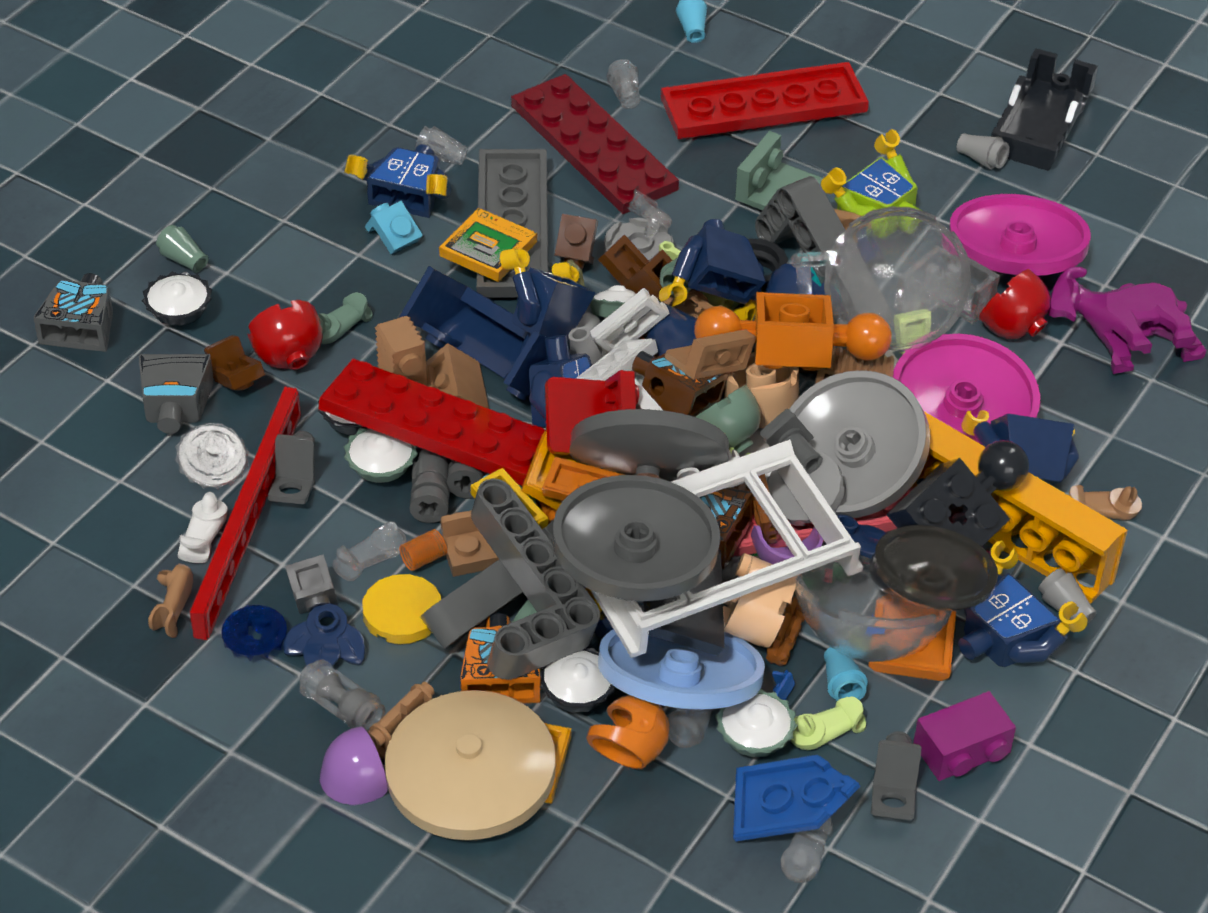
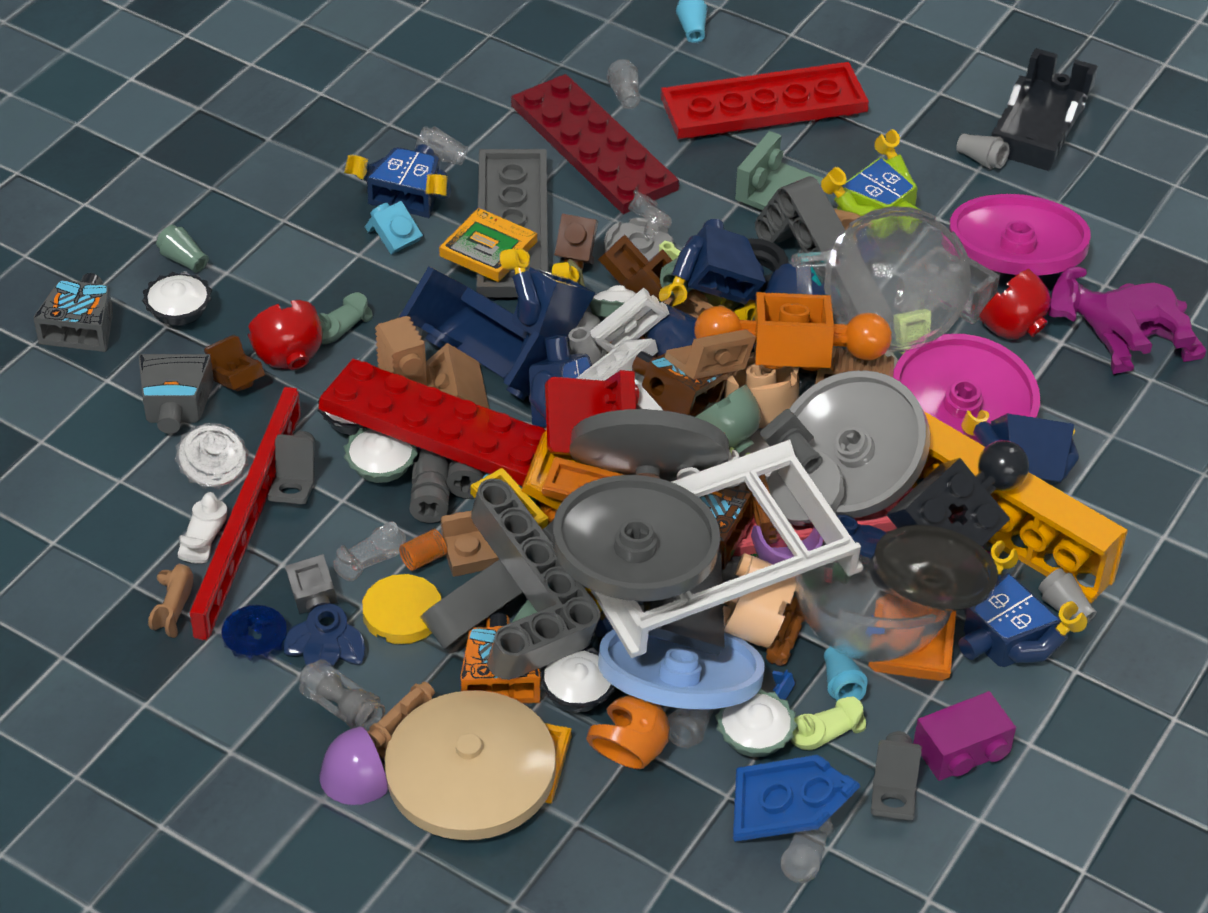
medium nougat piece [1069,485,1142,520] -> none

